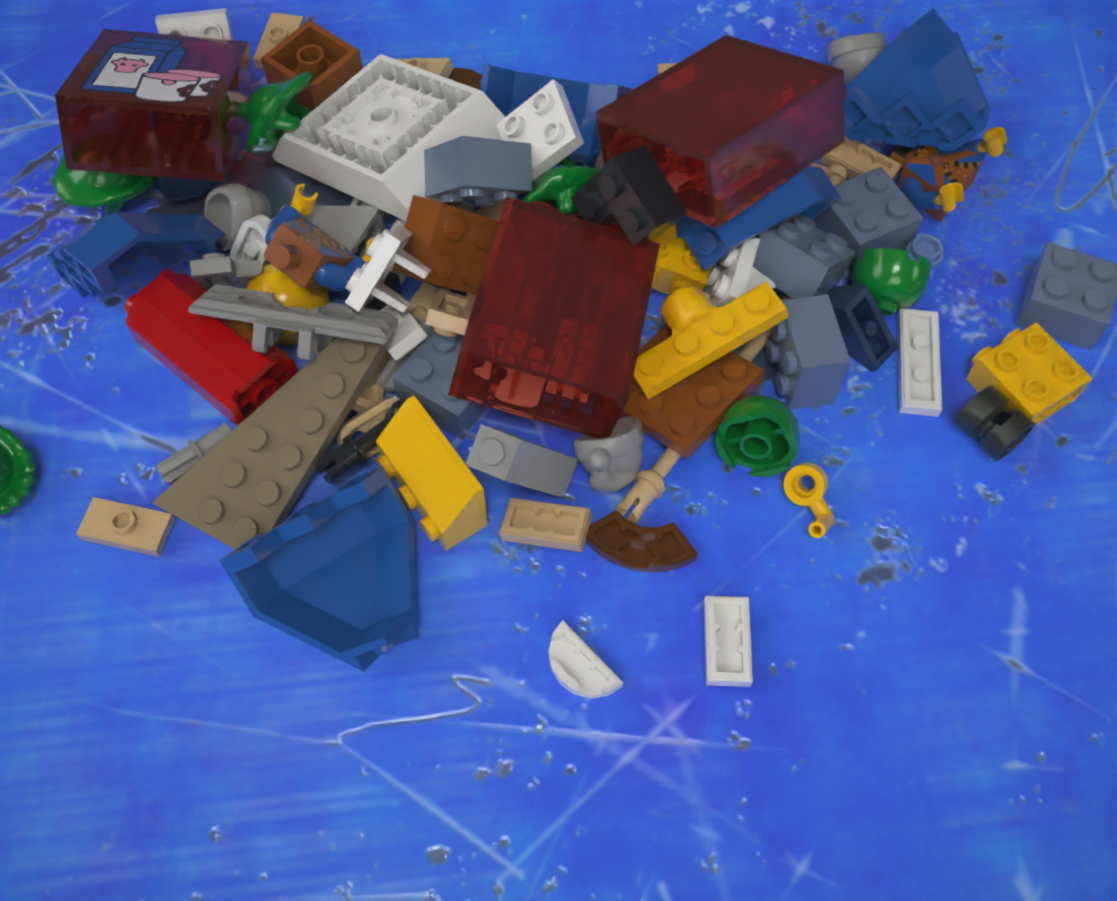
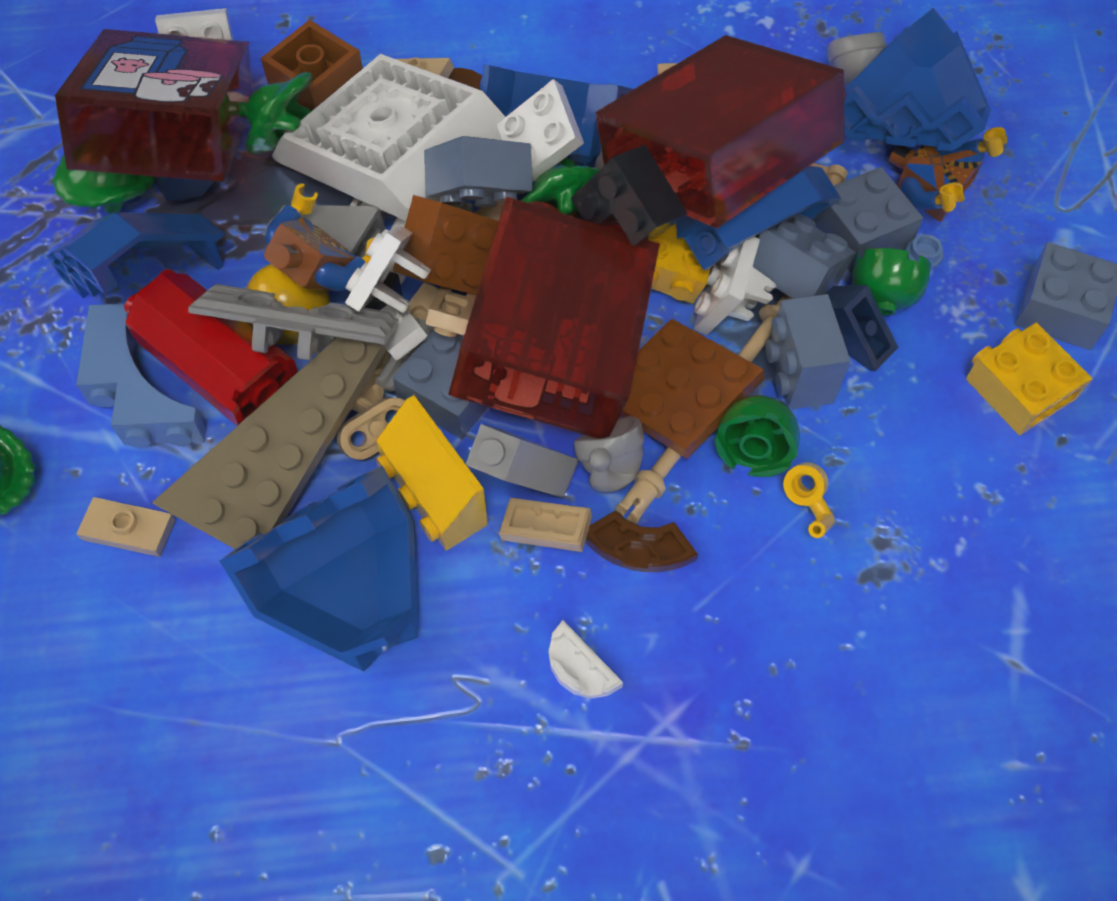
light grey axle [156,422,232,485] -> none
light grey hinge [190,253,264,291] -> none
light grey piece [204,183,272,251] -> none
white plate [230,215,272,267] -> none
tan plate [253,12,305,69] -> none
black pin [315,399,406,484] -> none
yellow plate [626,281,789,400] -> none
white plate [703,596,753,687] -> none
tan plate [821,133,902,181] -> none
white tile [897,309,942,417] -> none
pearl dark grey wheel [954,385,1036,462] -> none
none -> medium blue arch [76,304,206,447]

